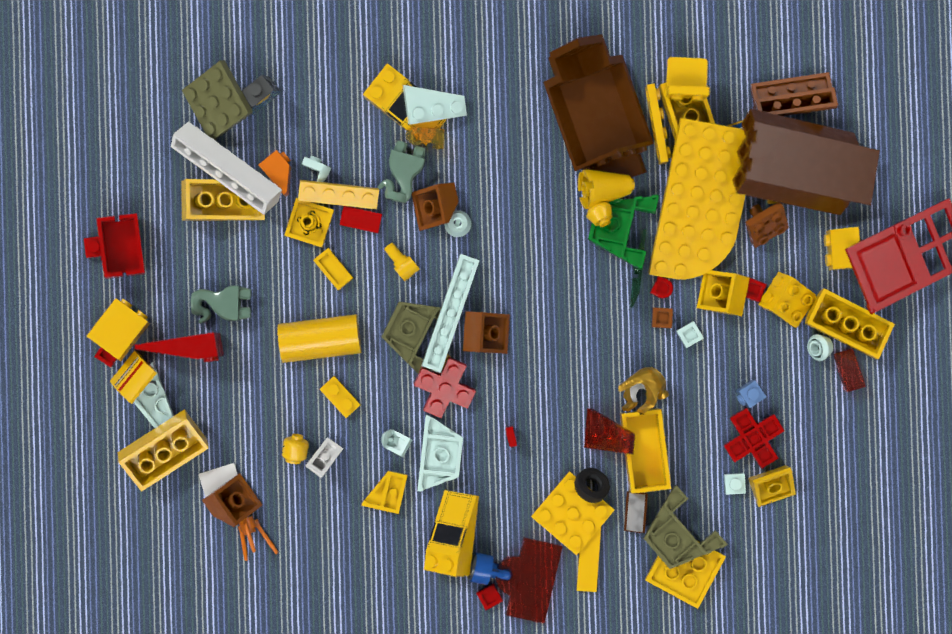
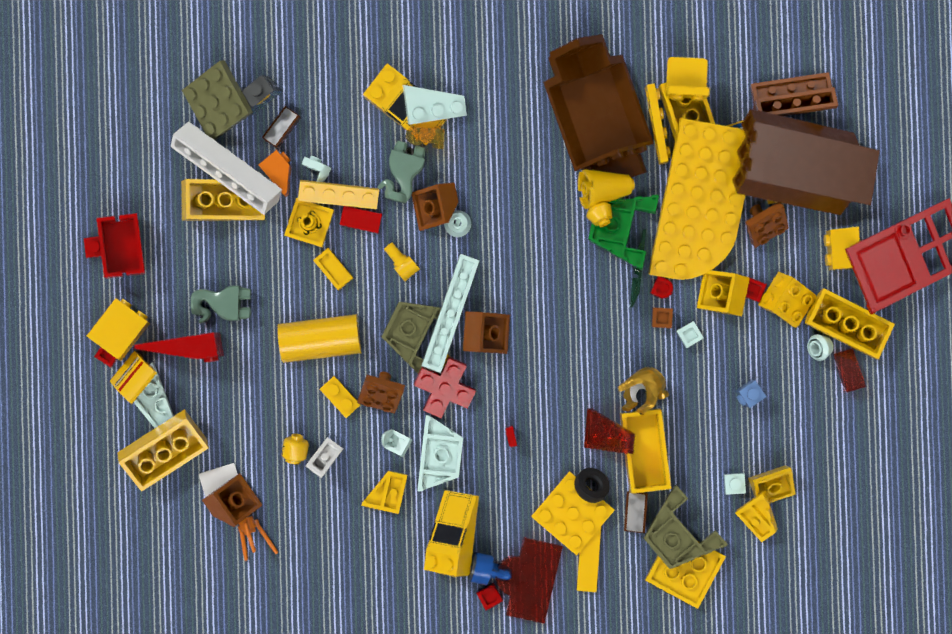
red plate [723,408,785,469] -> none
none -> flat silver slope [262,106,301,149]
none -> dark orange plate [357,372,405,414]
none -> yellow wing [735,491,778,542]

